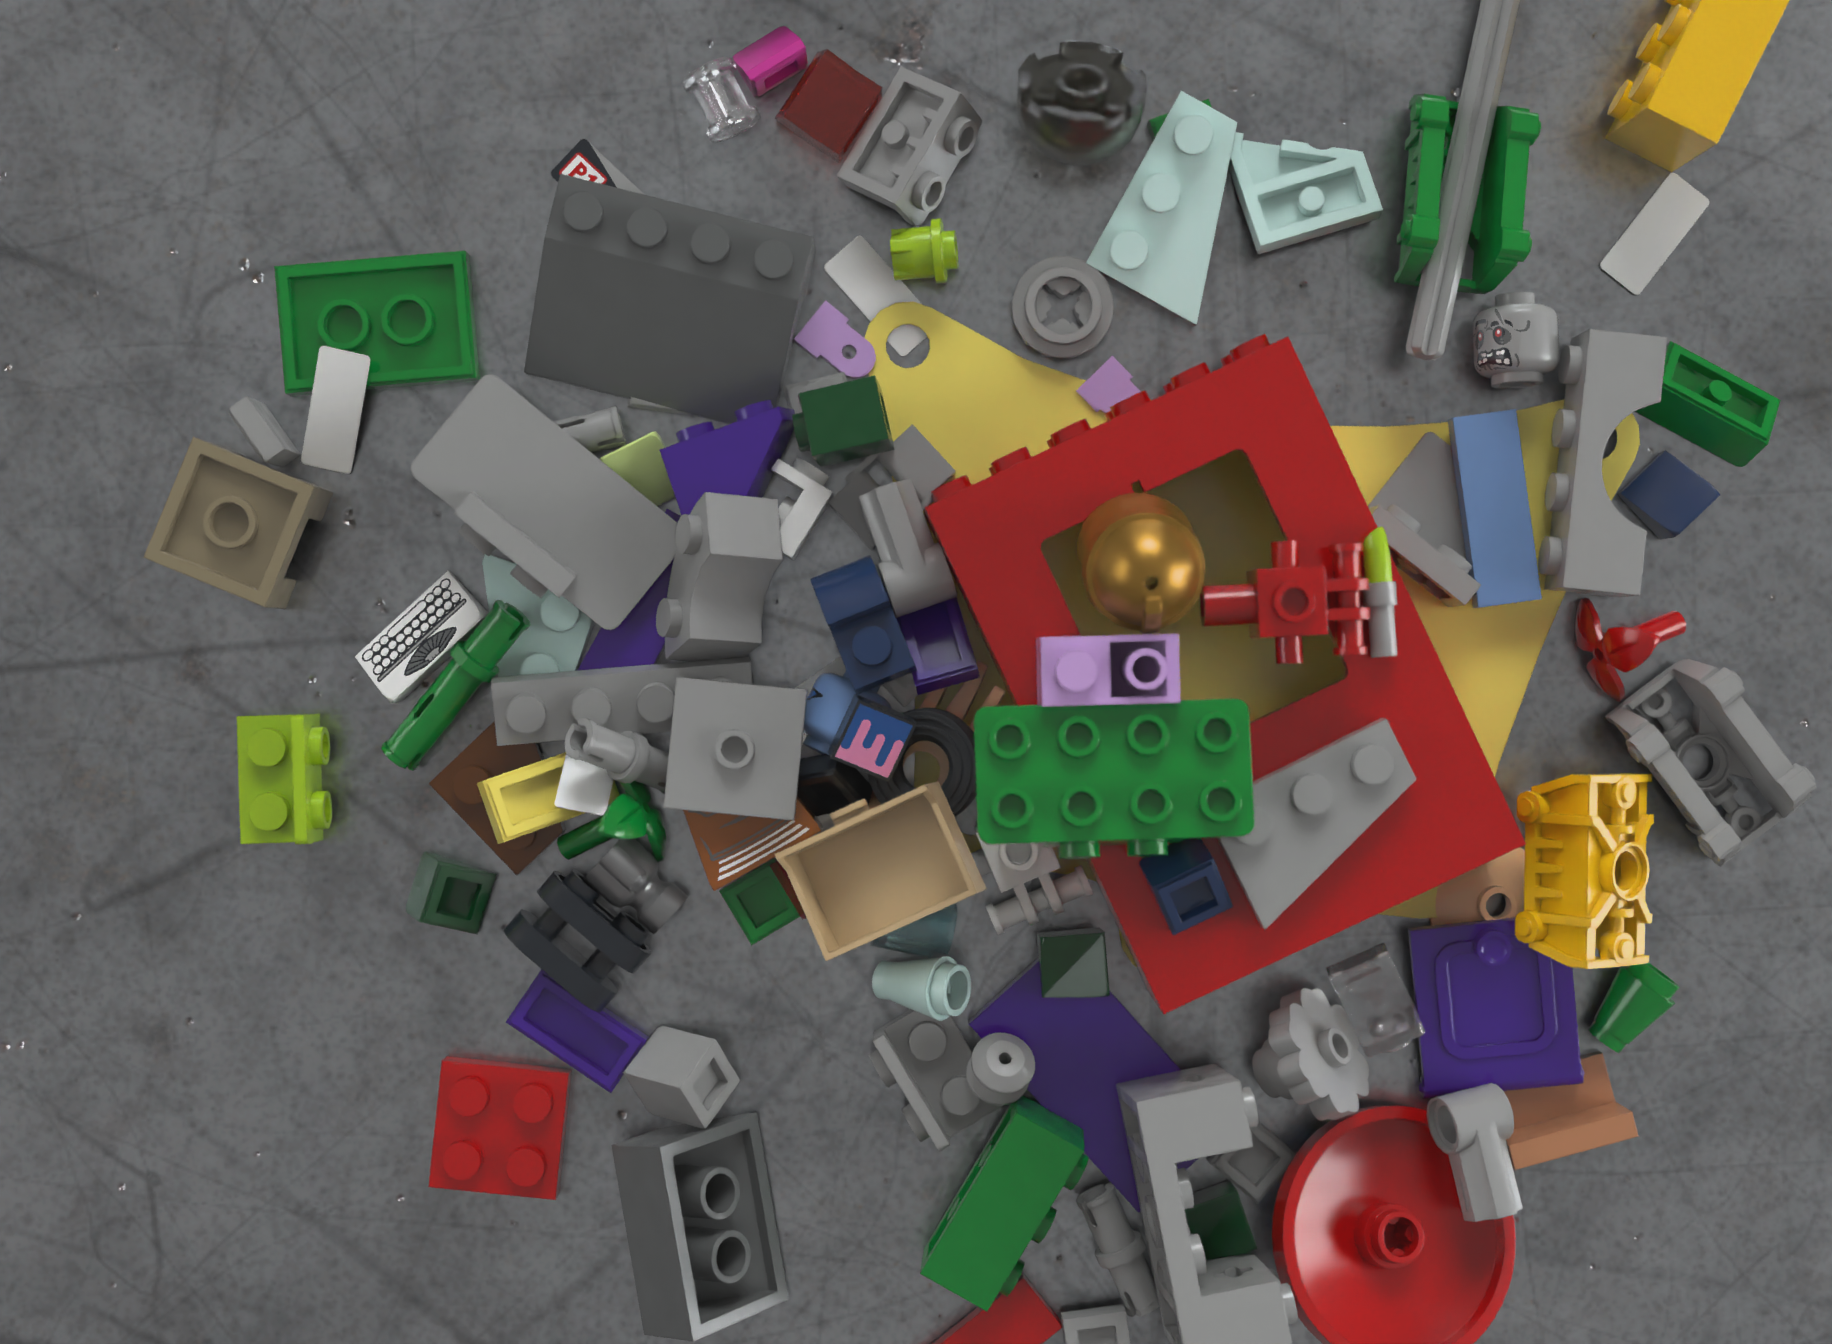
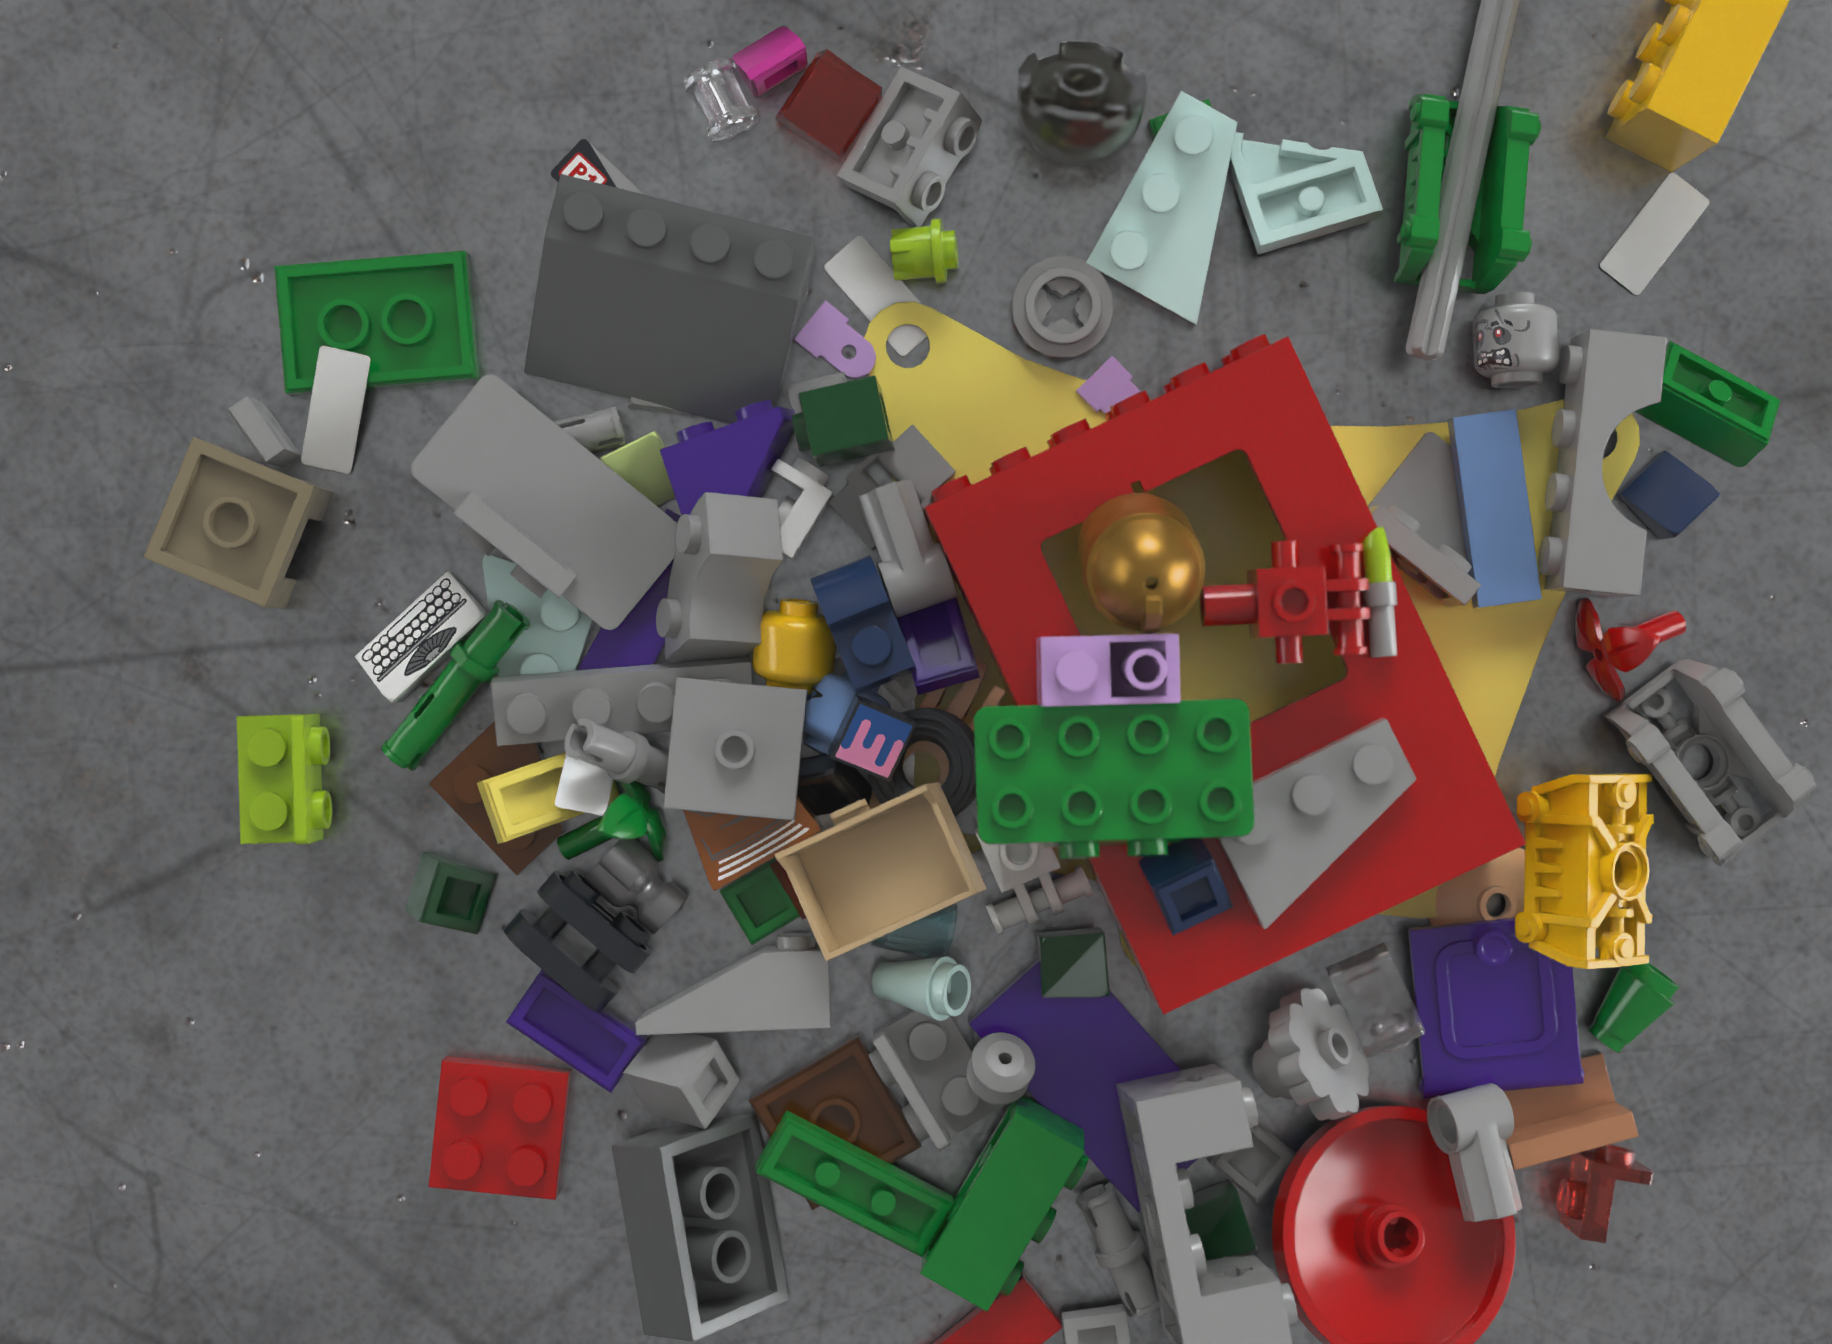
none -> light grey slope [635,933,832,1035]
none -> reddish brown tile [749,1033,922,1210]
none -> yellow head [752,598,836,694]
none -> green tile [755,1110,955,1258]
none -> clear red bracket [1557,1144,1654,1243]

